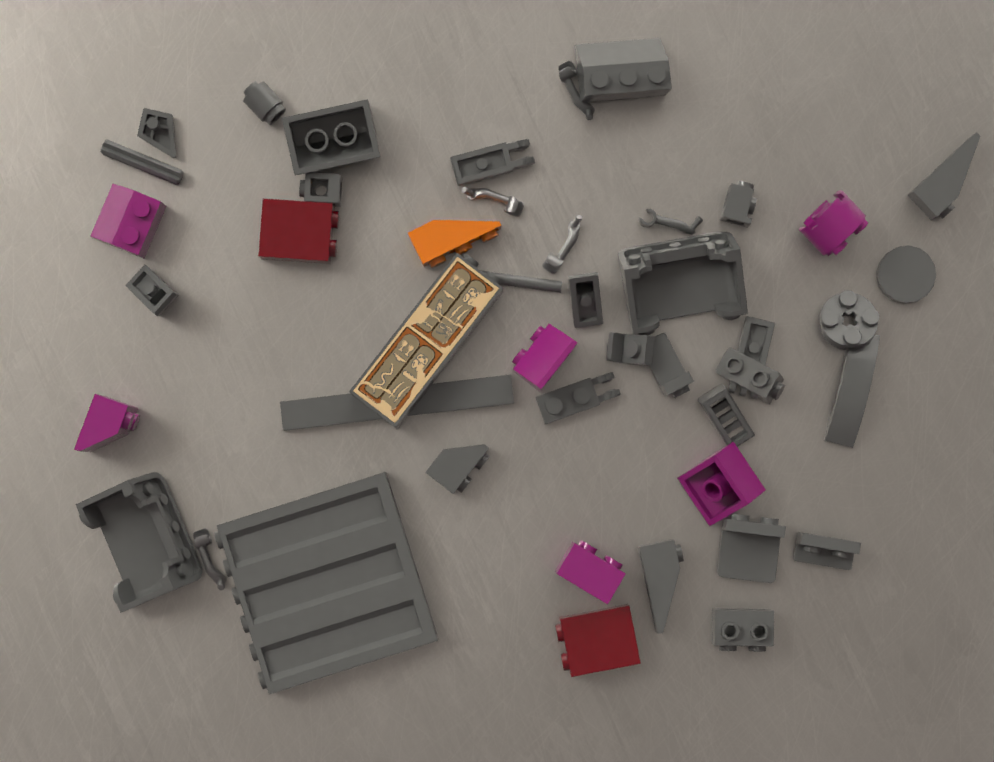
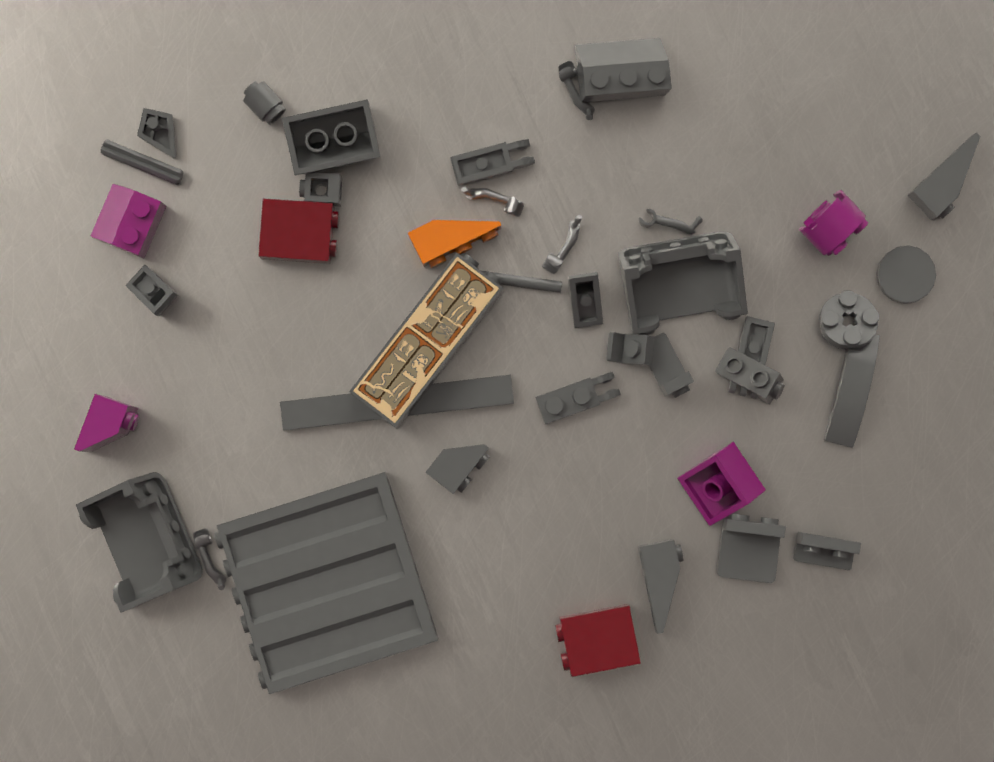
magenta slope [512,324,577,392] -> none
magenta brick [555,540,626,604] -> none
dark grey slope [698,384,755,447] -> none
dark grey brick [712,608,774,652] -> none
dark grey brick [720,181,757,228] -> none

